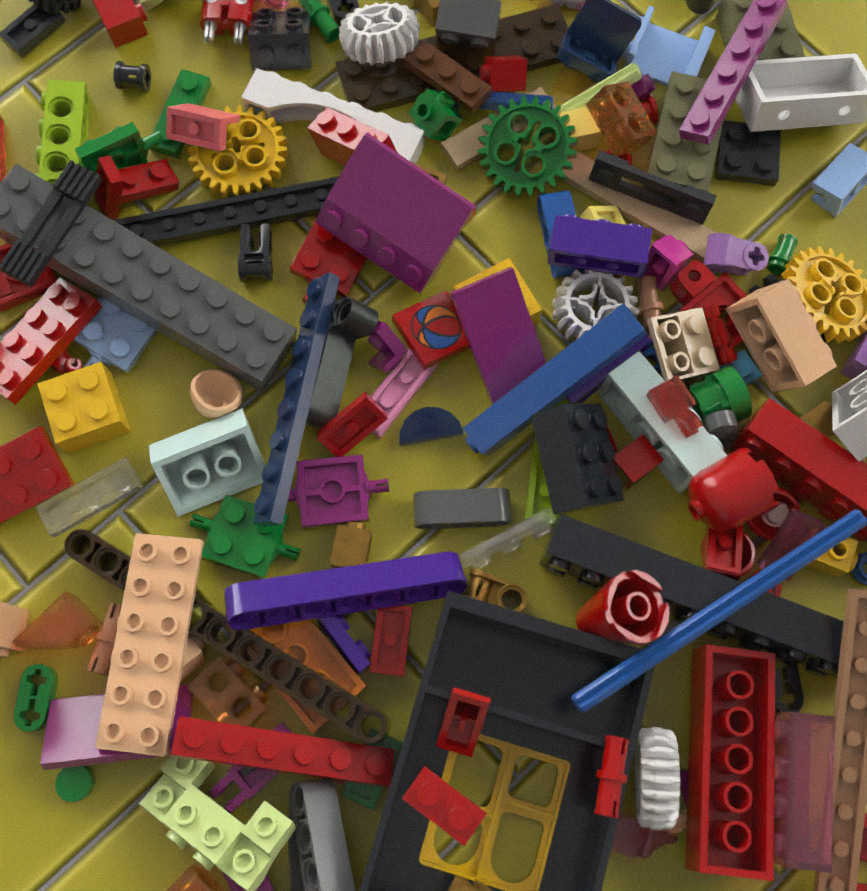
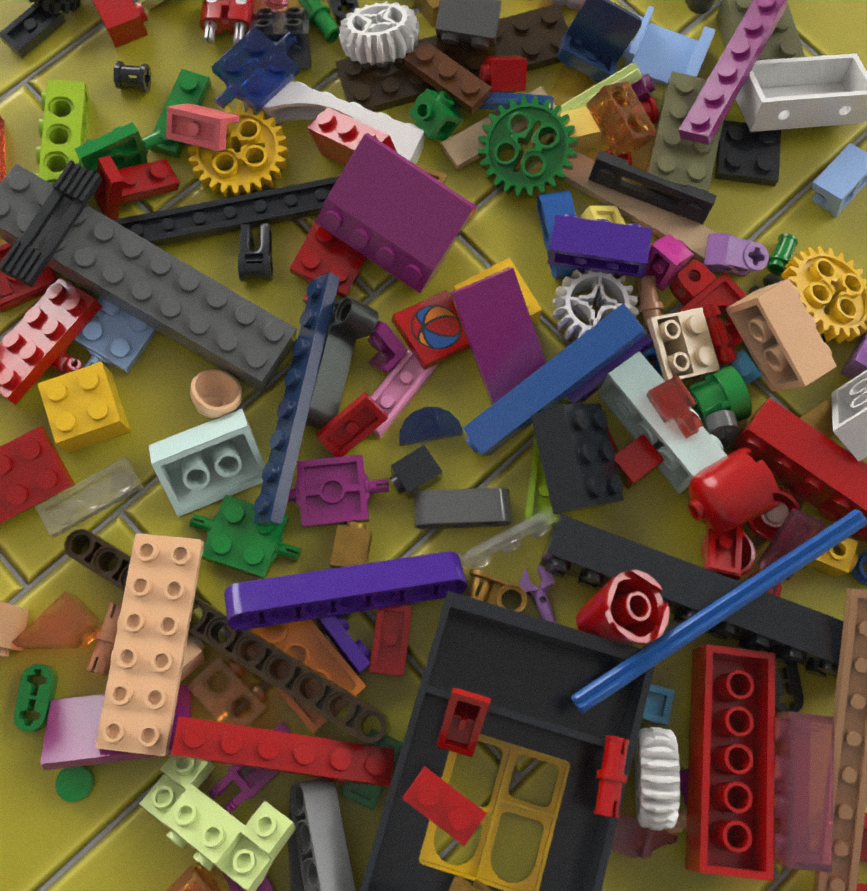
none -> clear blue plate [211,27,300,112]
none -> black brick [389,445,443,500]
none -> medium lavender bar [519,565,557,623]
none -> dark azure plate [642,684,675,725]

